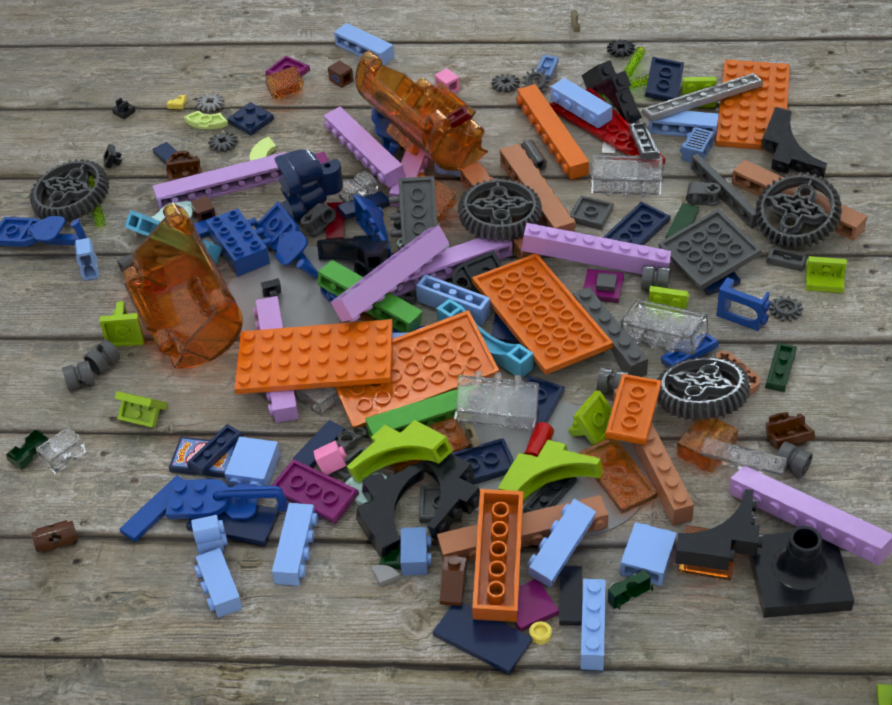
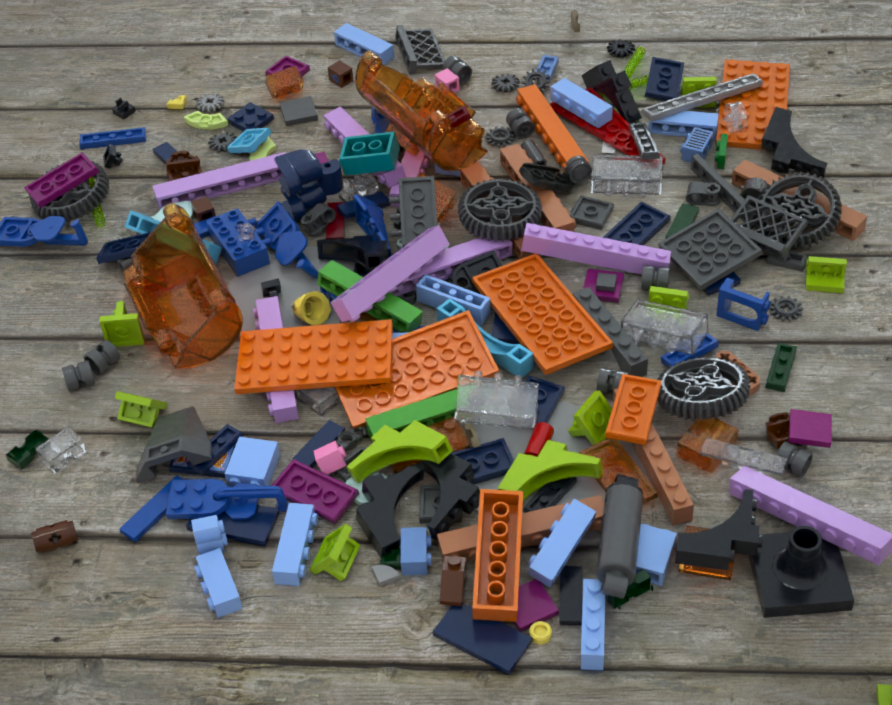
light blue brick [75,238,99,281] -> none
none -> magenta tile [24,152,99,208]
none -> blue tile [79,127,146,149]
none -> dark blue tile [96,231,156,264]
none -> dark grey wedge [136,406,212,483]
none -> medium azure plate [227,128,271,154]
none -> clear plate [237,223,255,241]
none -> dark grey tile [279,96,318,126]
none -> light yellow piece [291,291,331,325]
none -> lime bracket [309,523,361,581]
none -> teal brick [339,131,400,175]
none -> dark grey fence [395,25,445,74]
none -> dark grey wheel [442,55,472,84]
none -> dark grey gear [485,126,516,147]
none -> dark grey wheel [506,108,535,139]
none -> pearl dark grey tile [519,163,575,192]
none -> dark grey wheel [564,156,592,183]
none -> dark grey piece [596,474,644,599]
none -> green plate [715,134,728,169]
none -> clear wheel [724,101,748,134]
none -> dark grey fence [731,195,808,261]
none -> clear piece [740,177,768,208]
none -> magenta tile [788,409,832,448]

